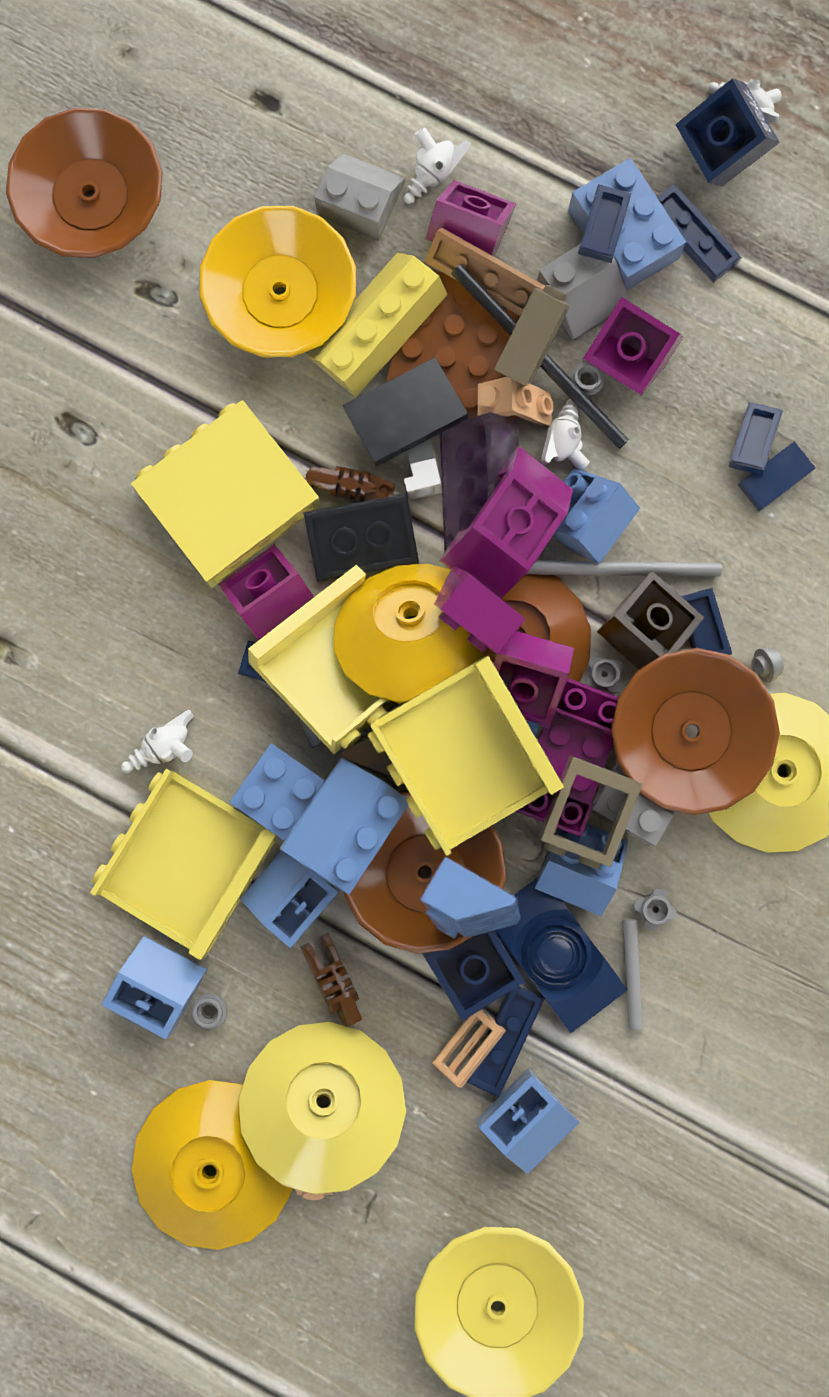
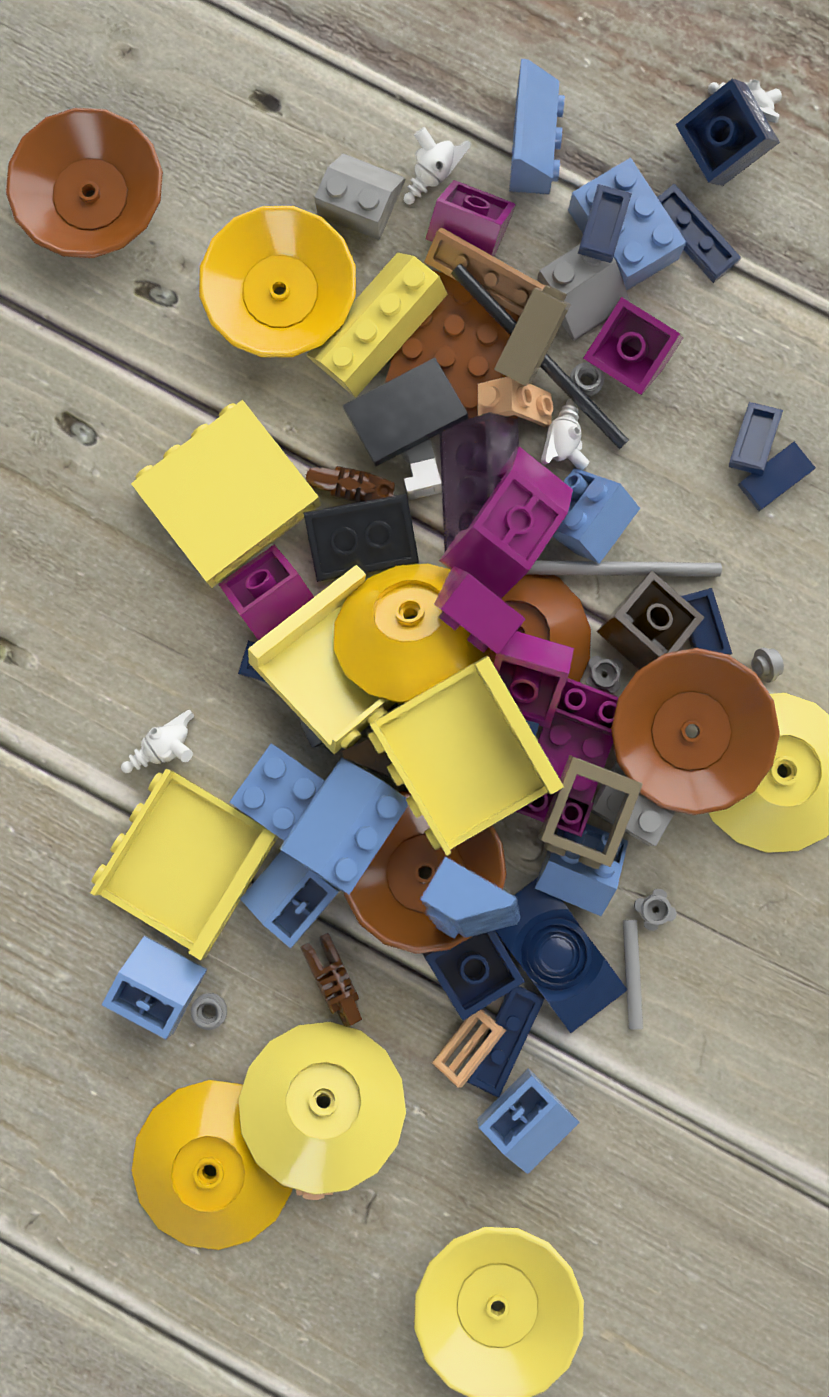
none -> medium blue slope [509,59,565,194]

